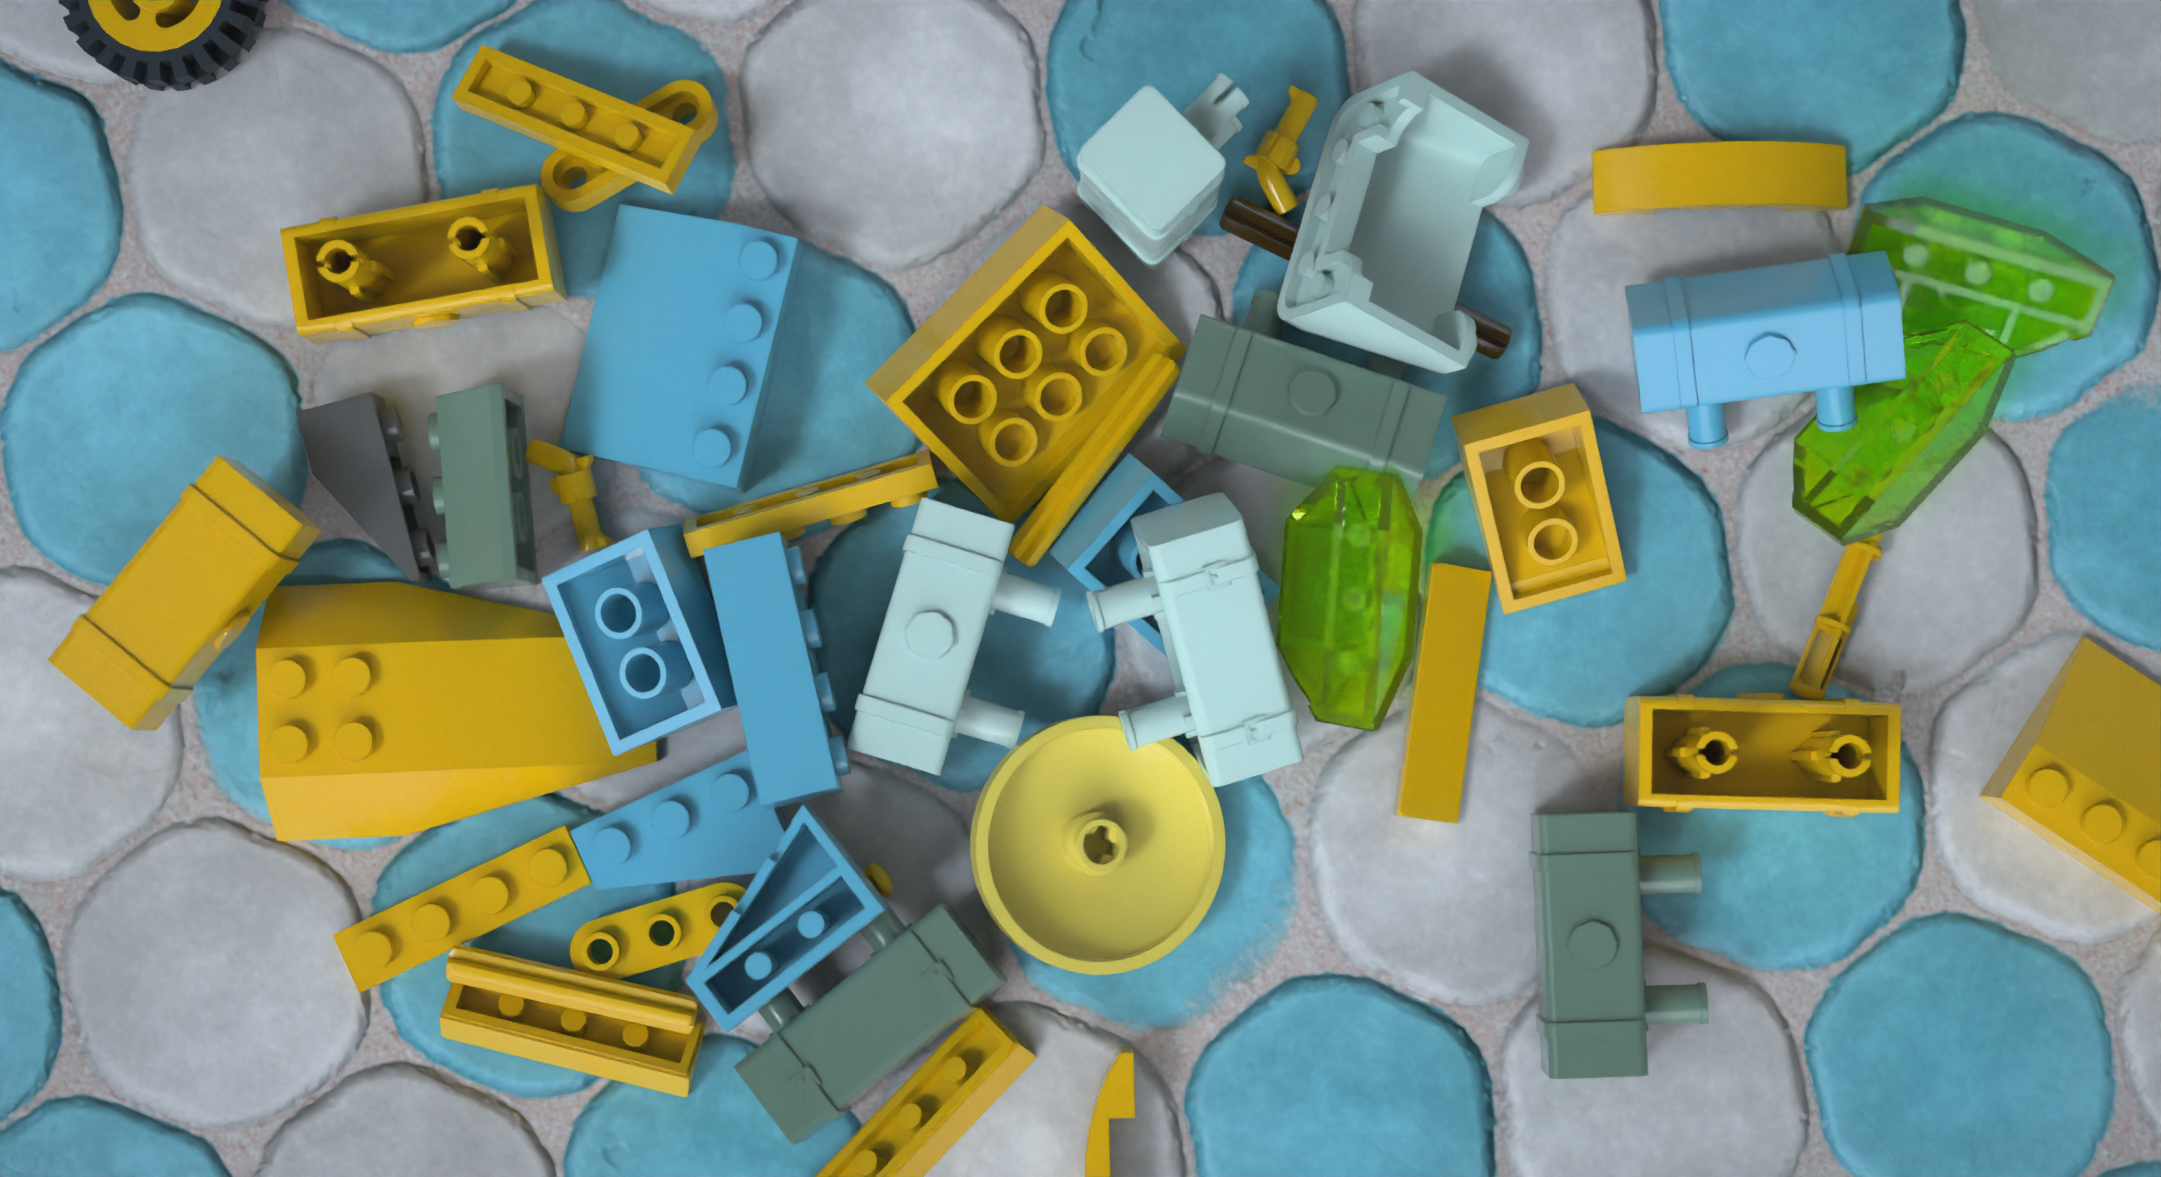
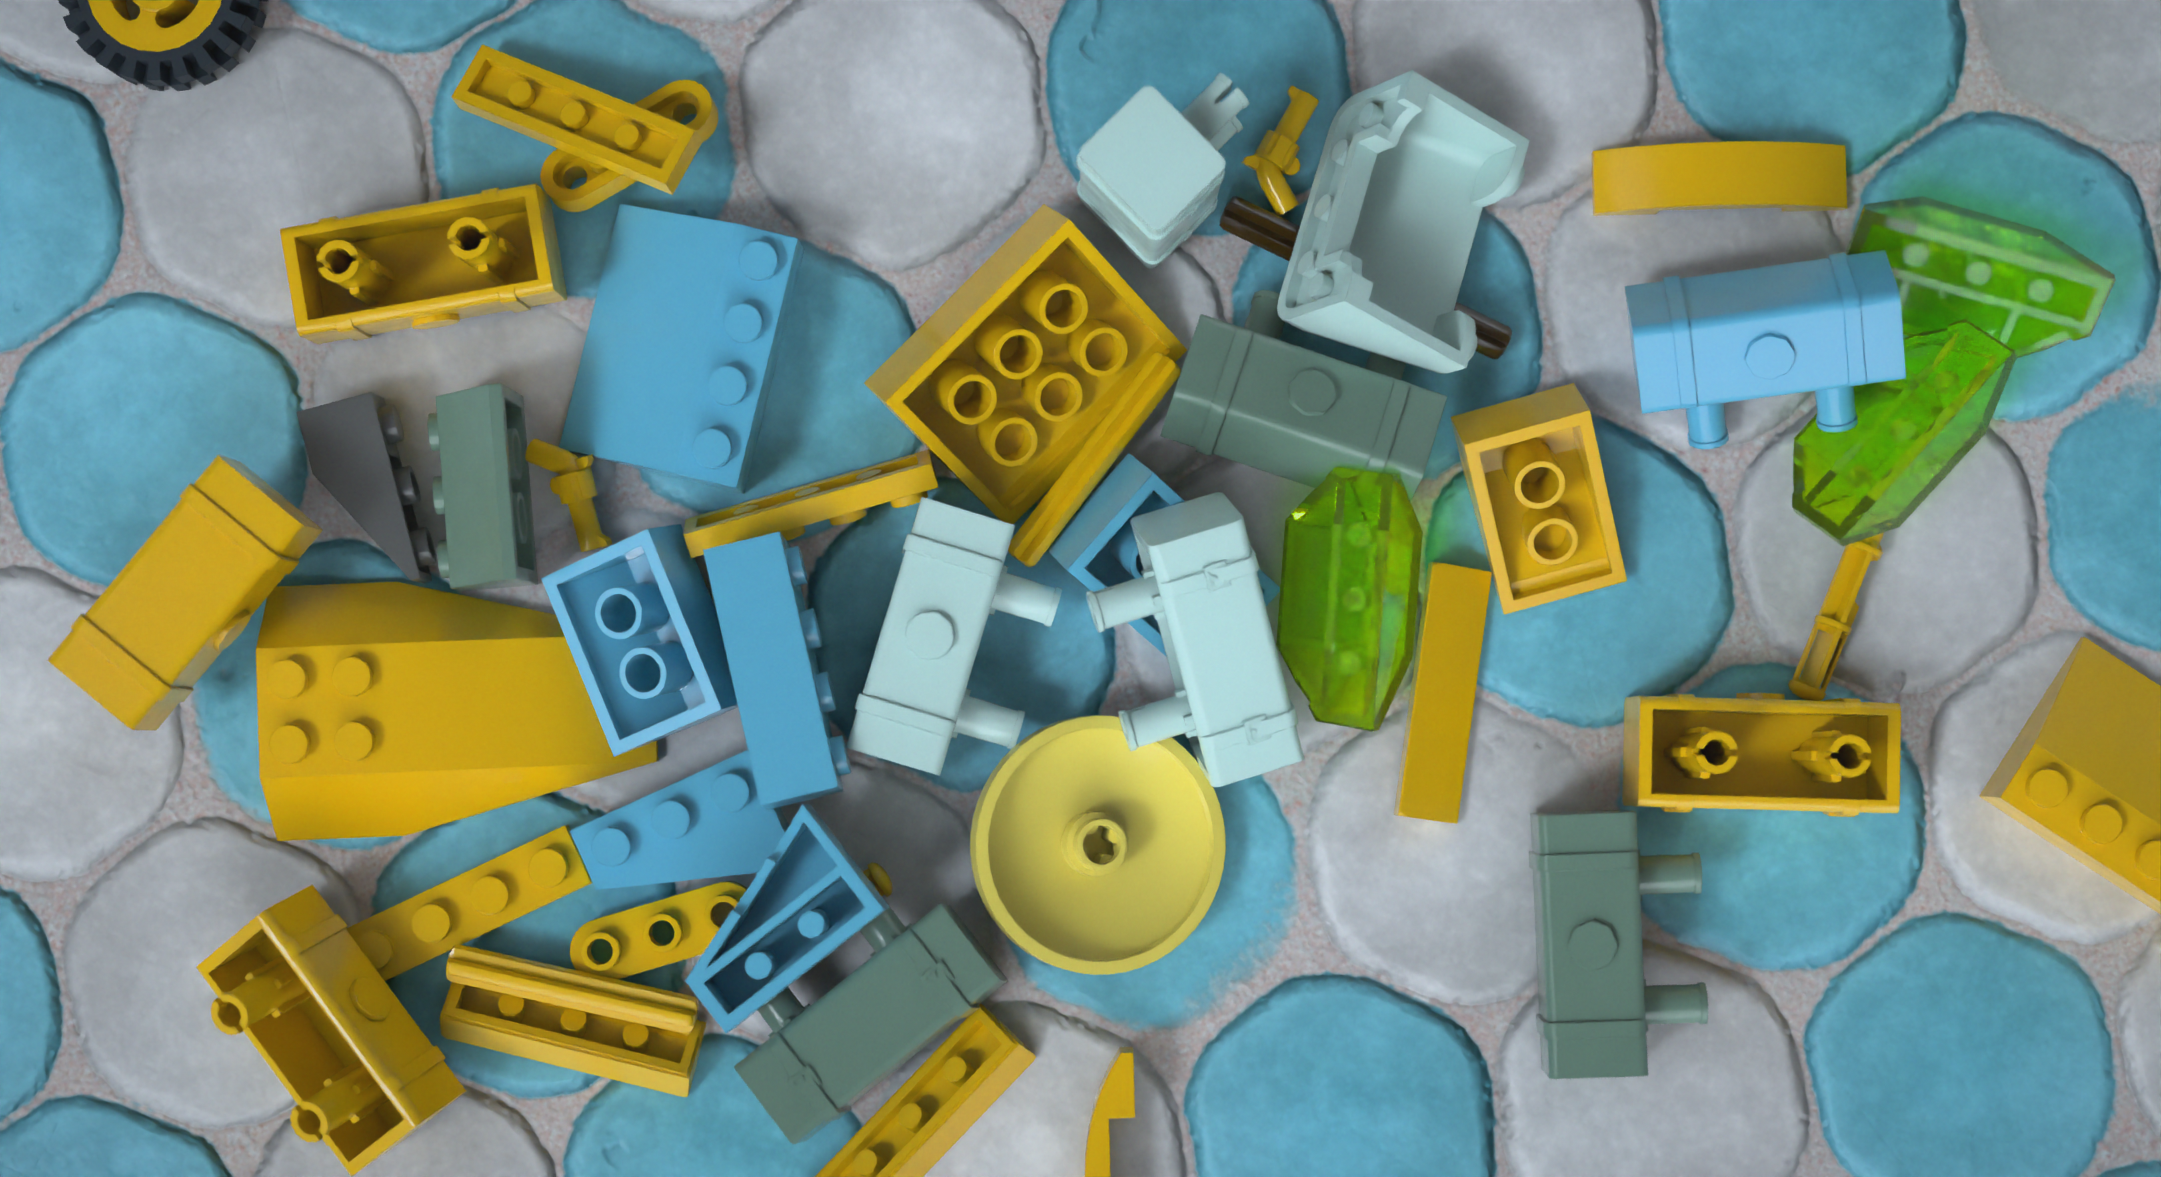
none -> yellow piece [196,884,466,1177]

